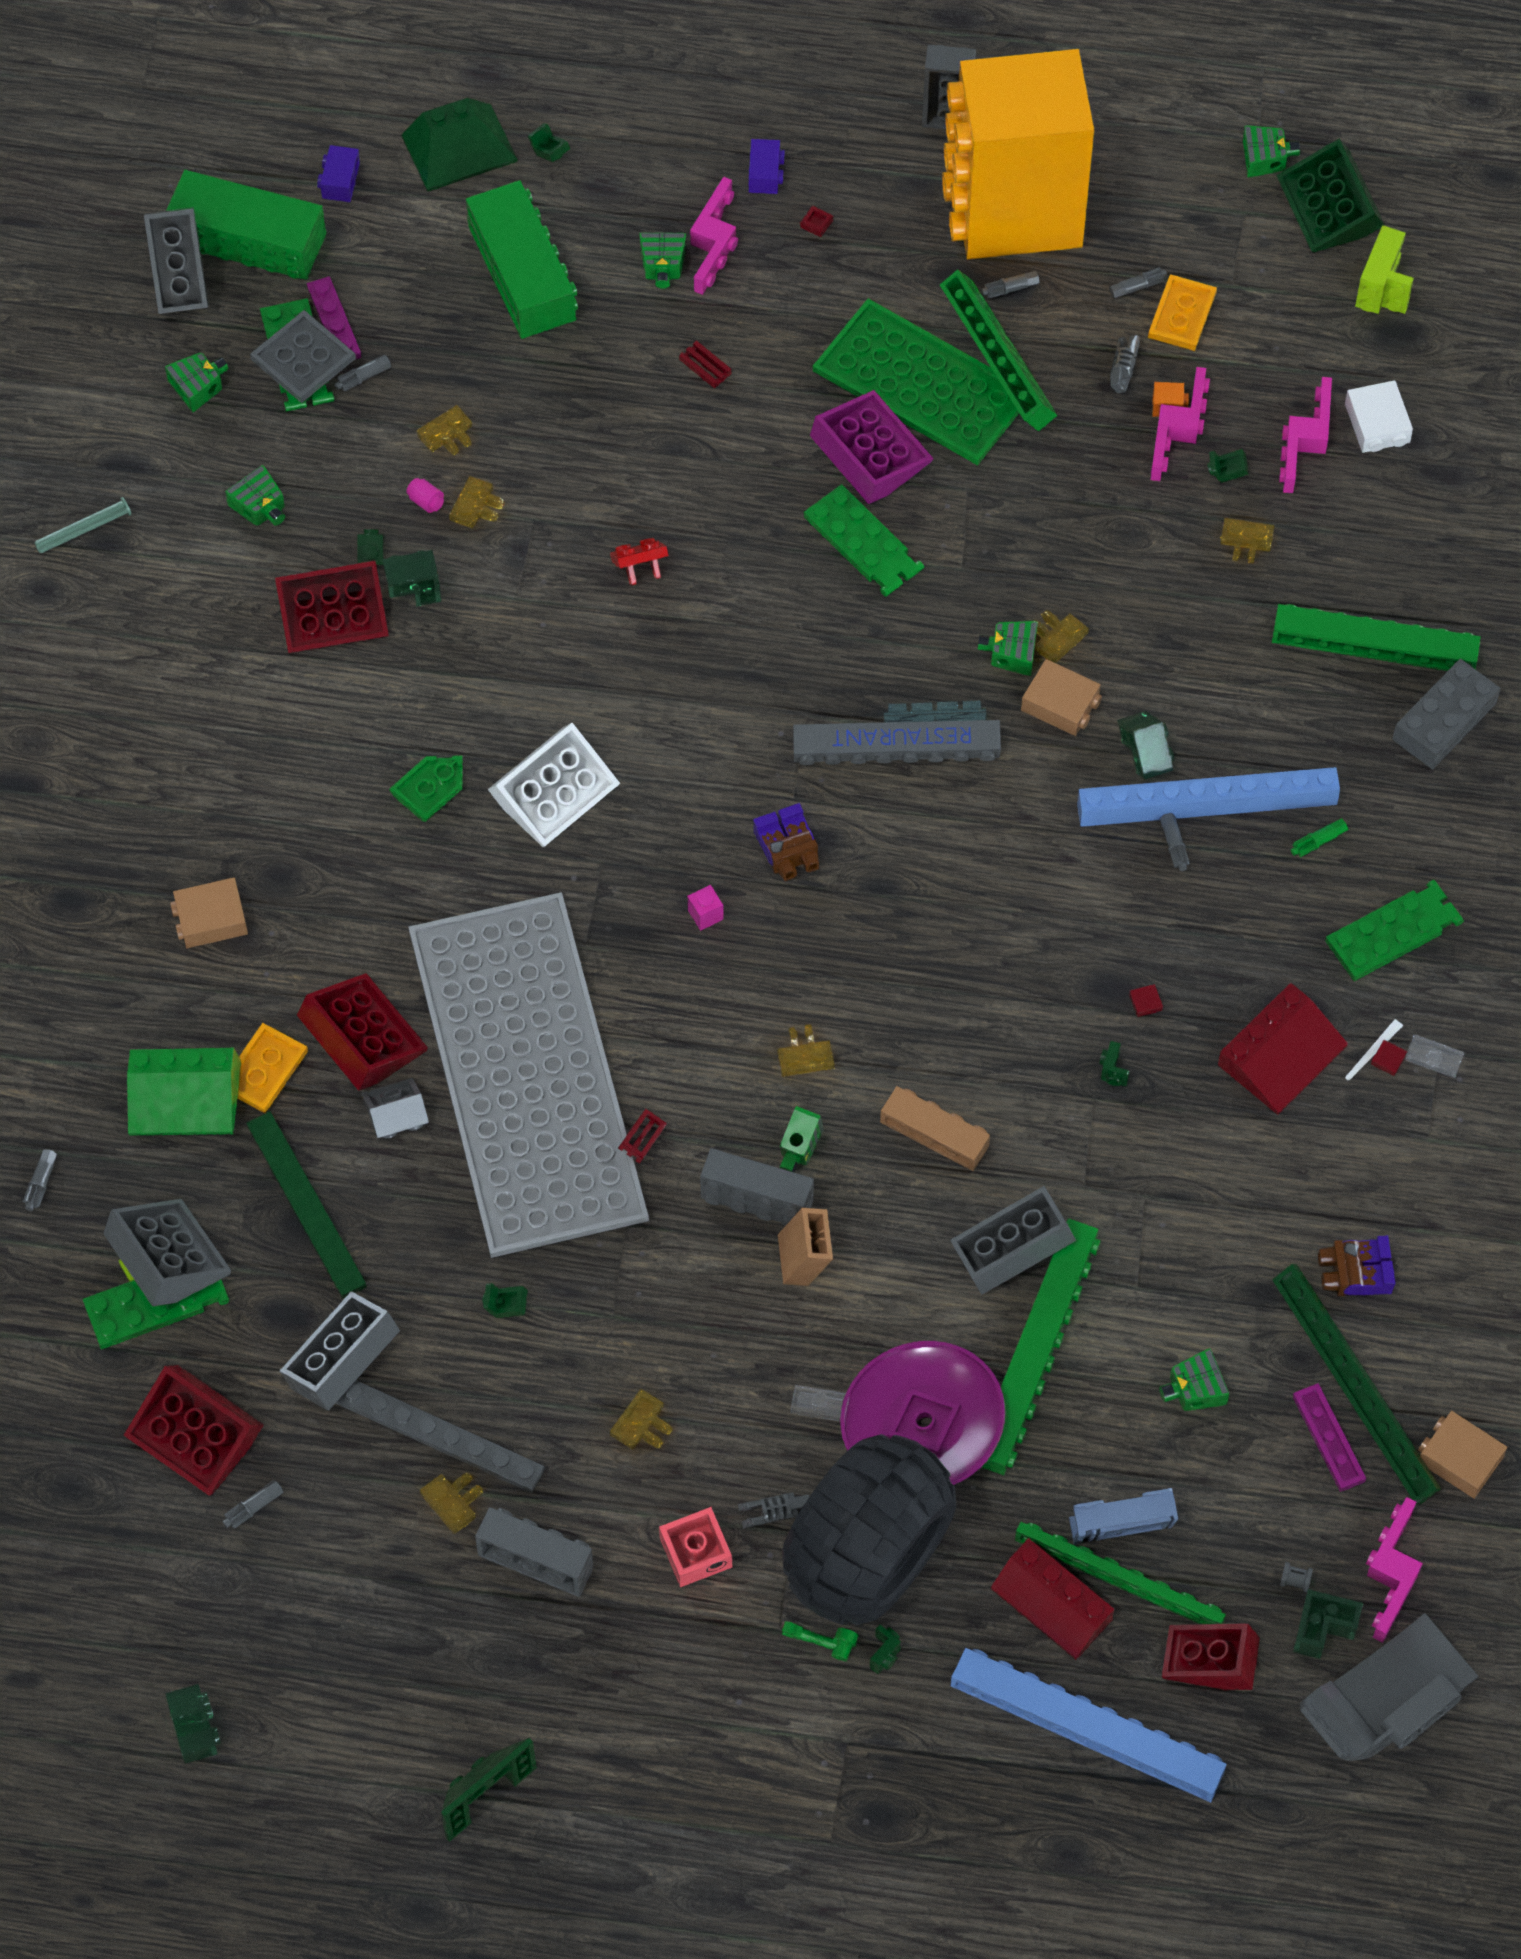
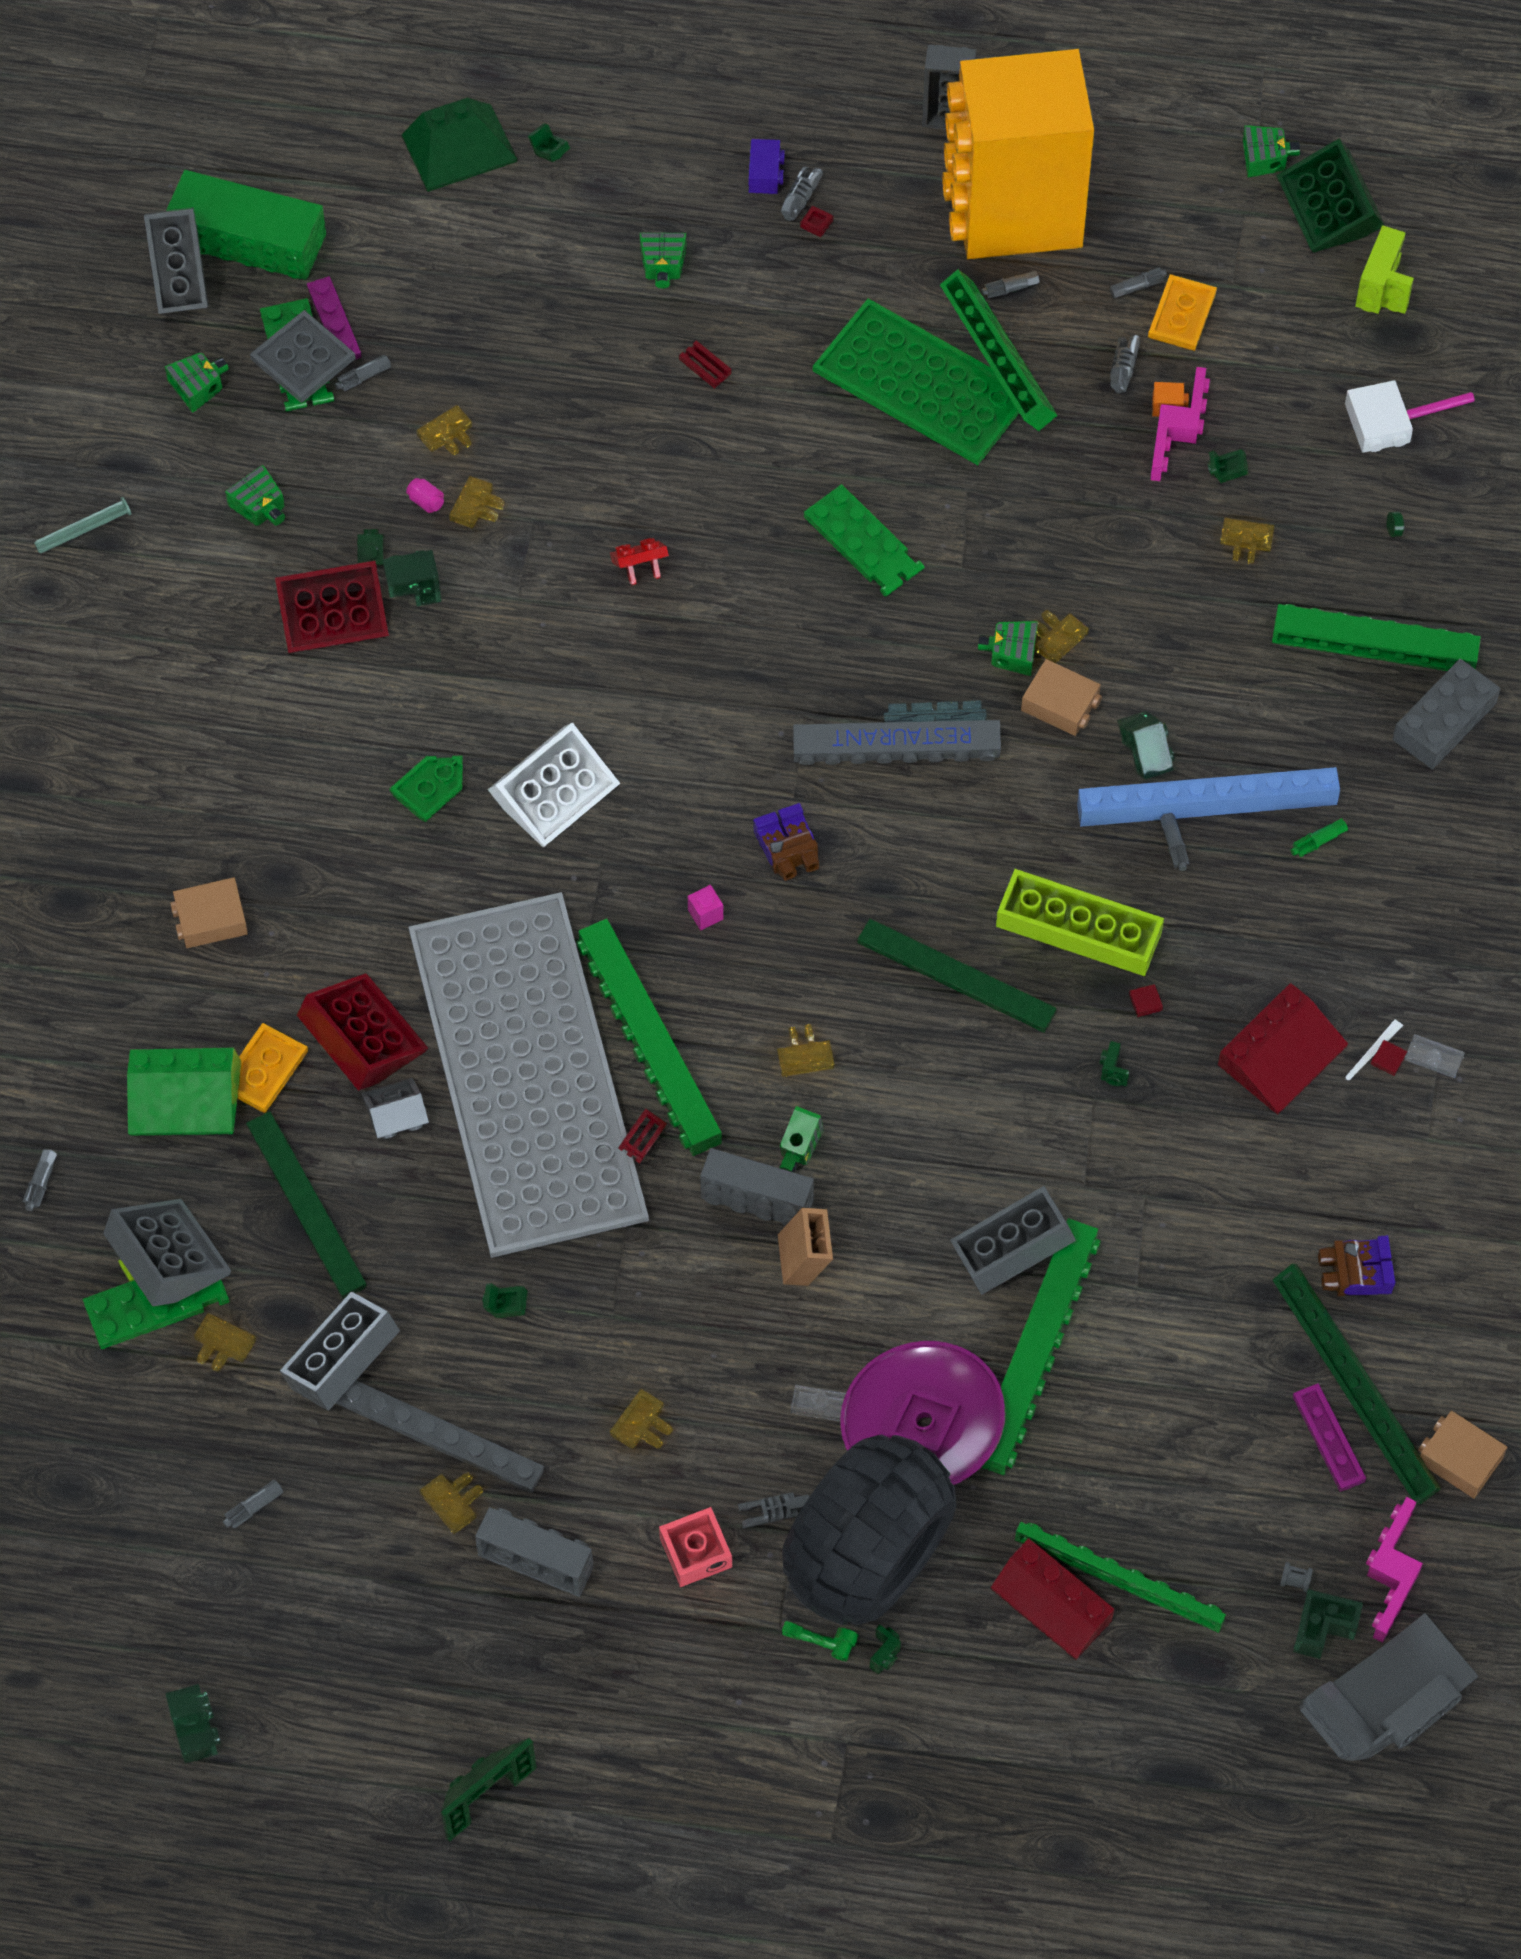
dark red slope [124,1365,264,1496] -> none
dark purple brick [317,145,360,202] -> none
green brick [466,180,578,339] -> none
dark pink bracket [690,177,738,295] -> none
magenta slope [810,390,933,504] -> none
medium nougat brick [880,1086,990,1171] -> none
medium blue brick [951,1648,1227,1803] -> none
sand blue piece [1069,1488,1178,1545] -> none
green torso [1159,1348,1229,1411] -> none
dark red slope [1161,1624,1260,1690] -> none
dark pink bracket [1279,377,1332,493] -> none
green hinge [1325,880,1464,981] -> none
none -> clear yellow hinge [194,1313,256,1372]
none -> green brick [576,918,722,1156]
none -> dark grey hinge [781,166,823,221]
none -> dark green tile [857,919,1057,1033]
none -> lime brick [996,869,1164,976]
none -> dark green tile [1386,511,1404,537]
none -> dark pink bar [1406,392,1474,420]

